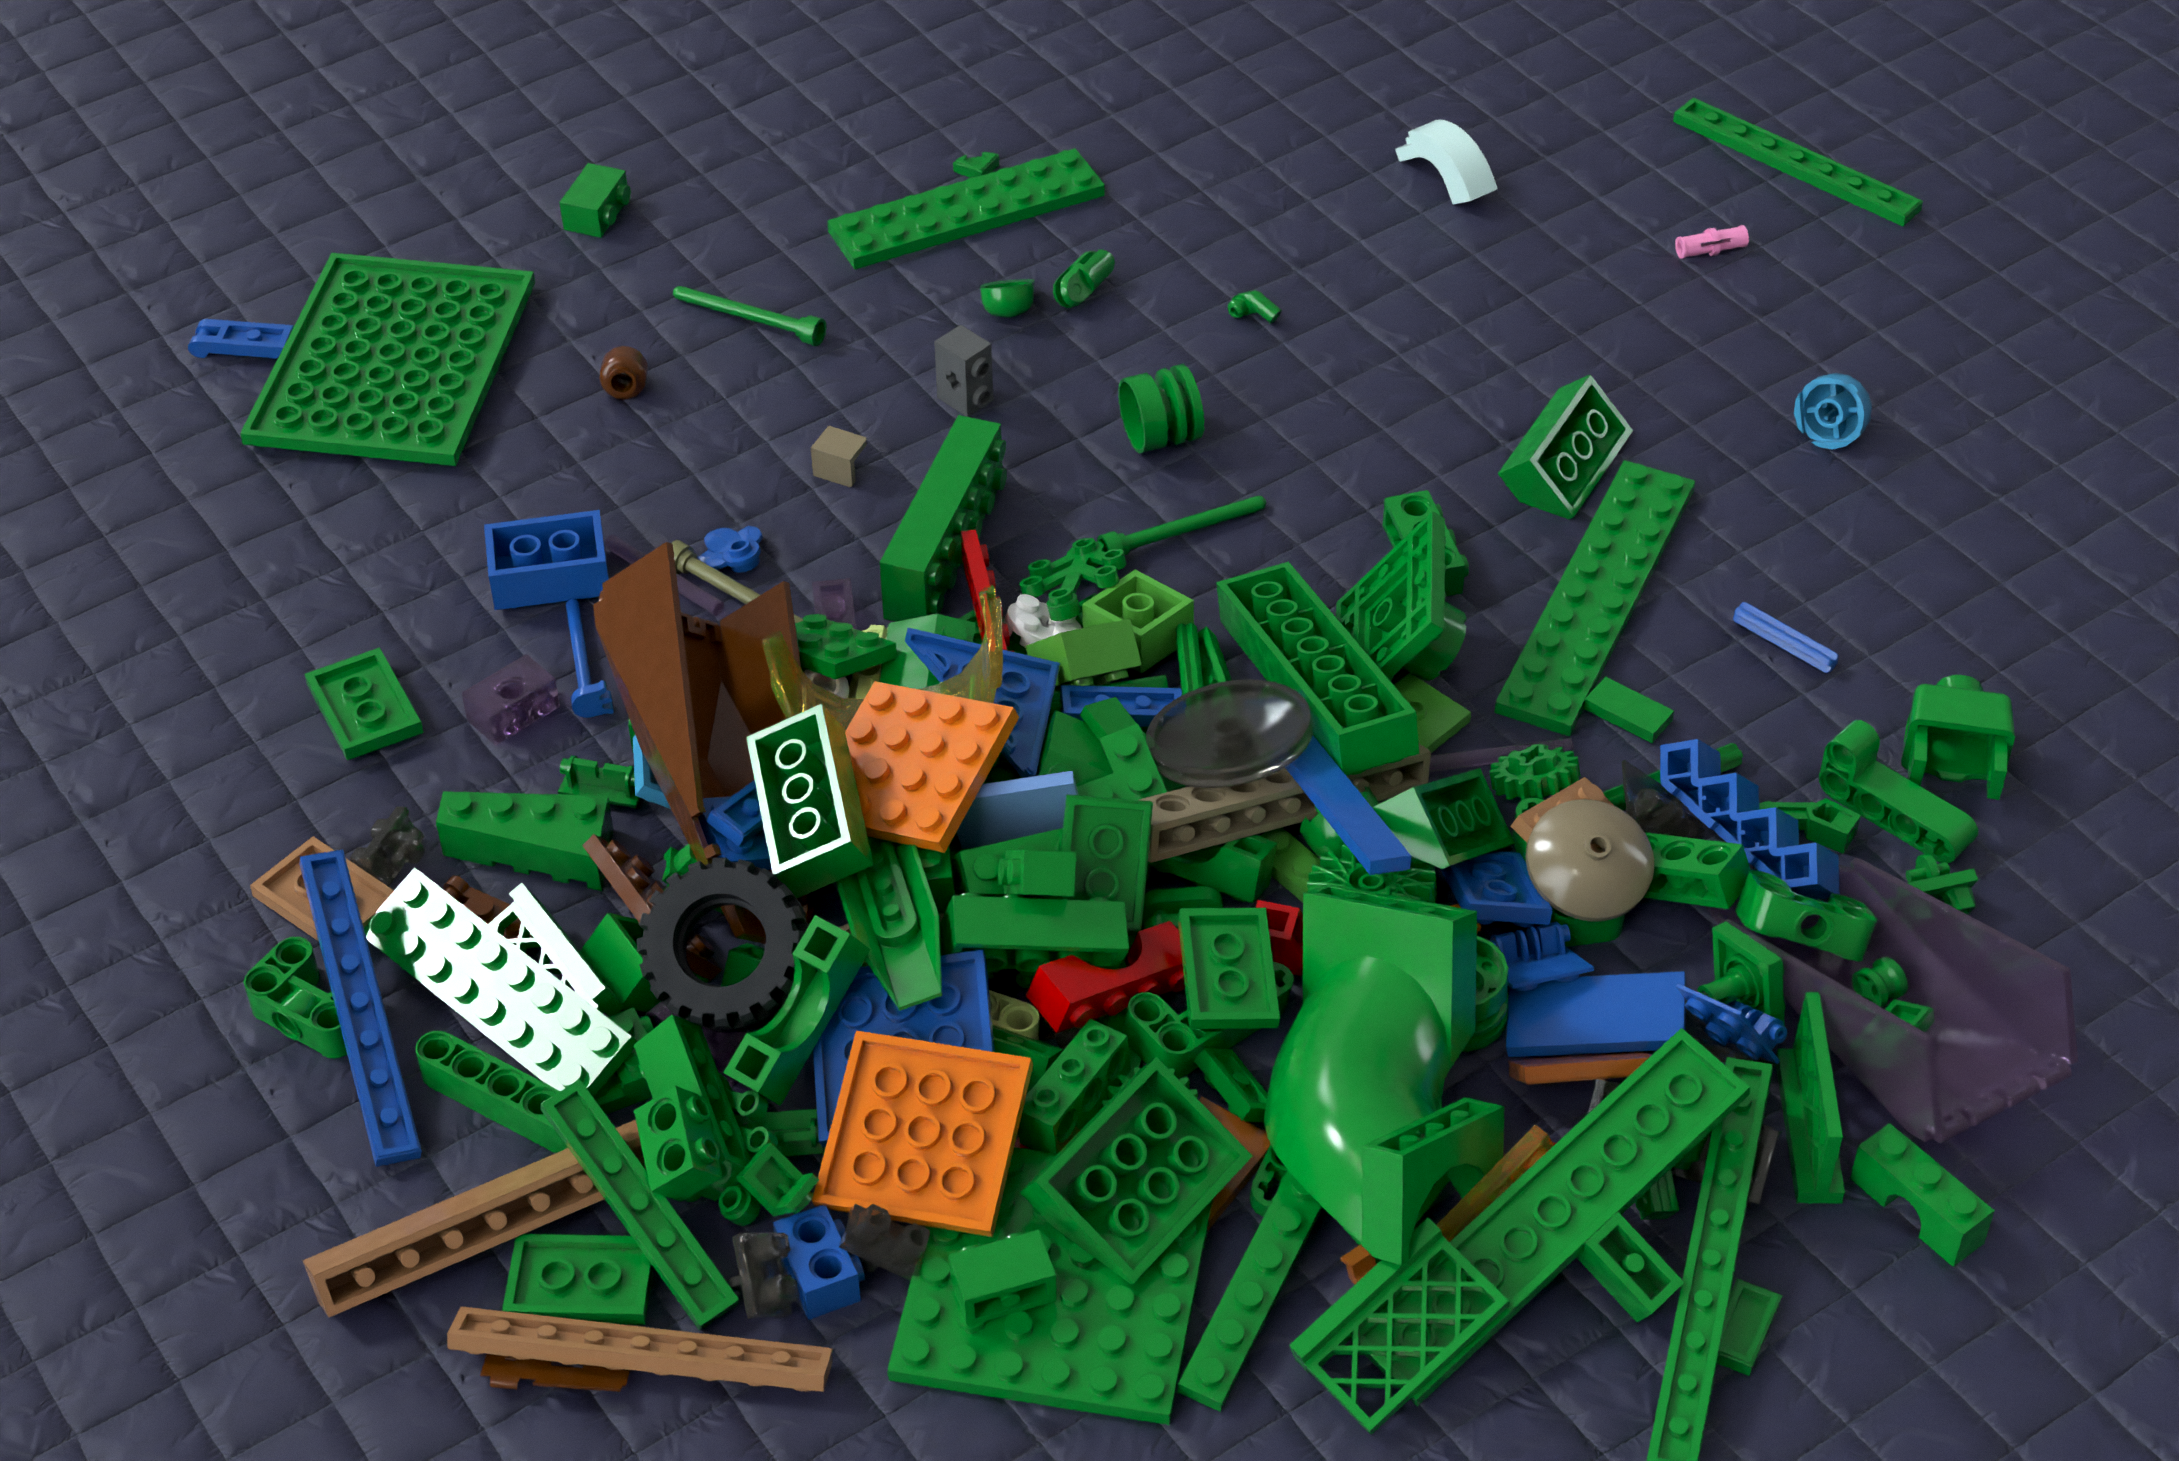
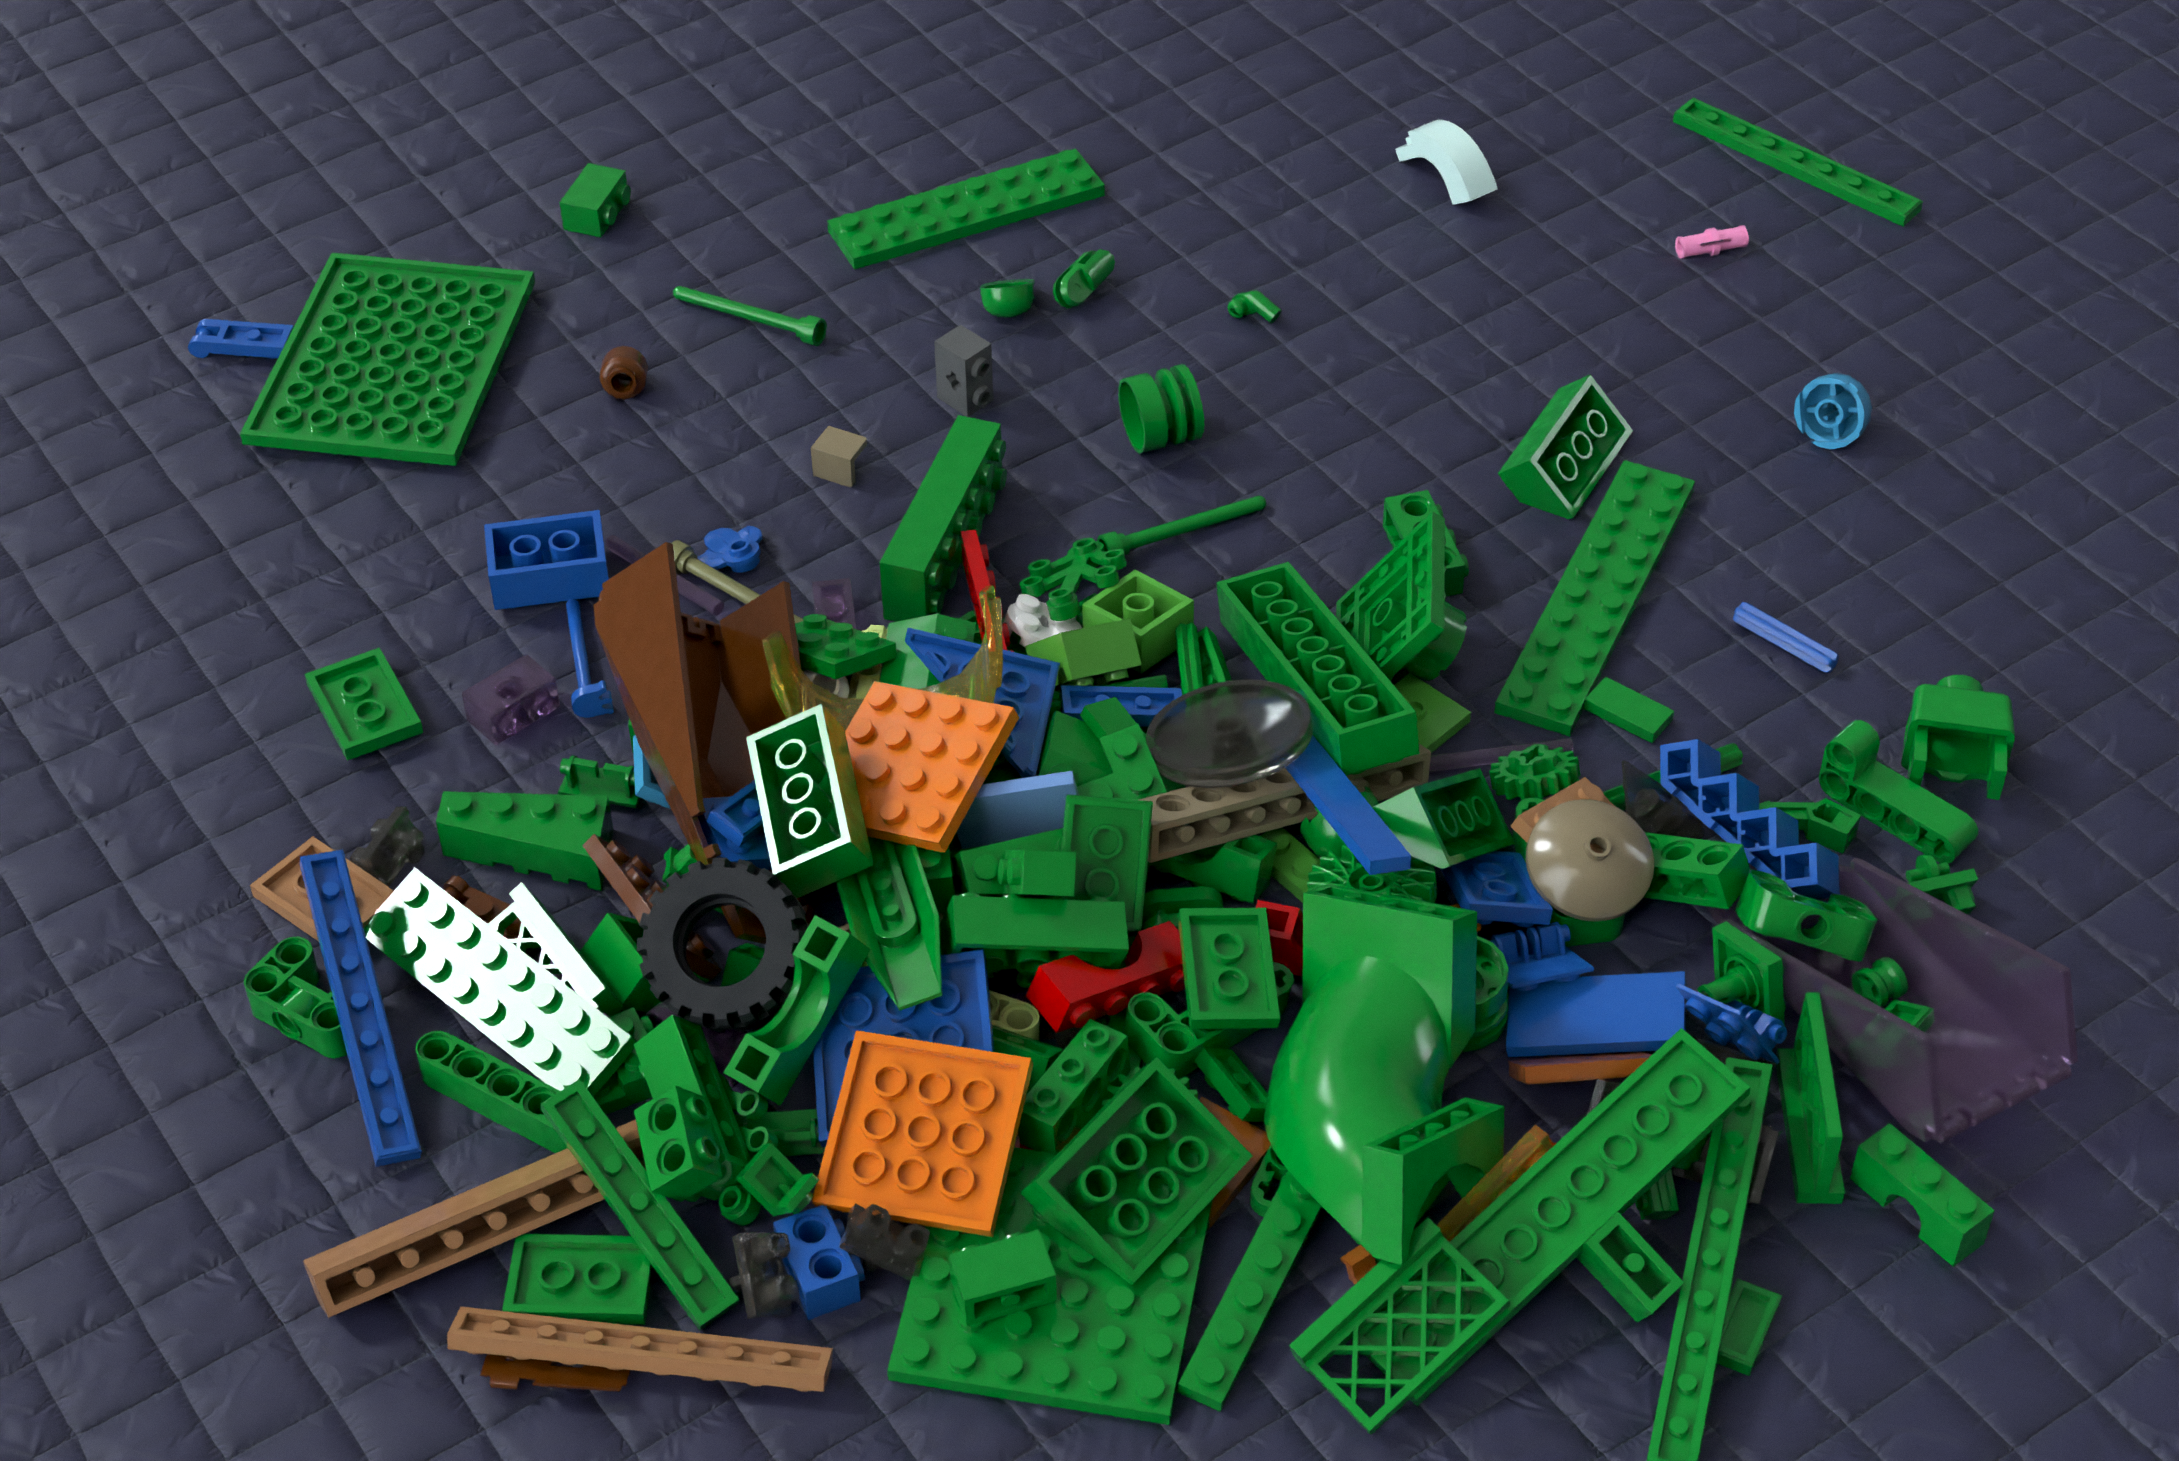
green tile [953,152,999,178] -> none

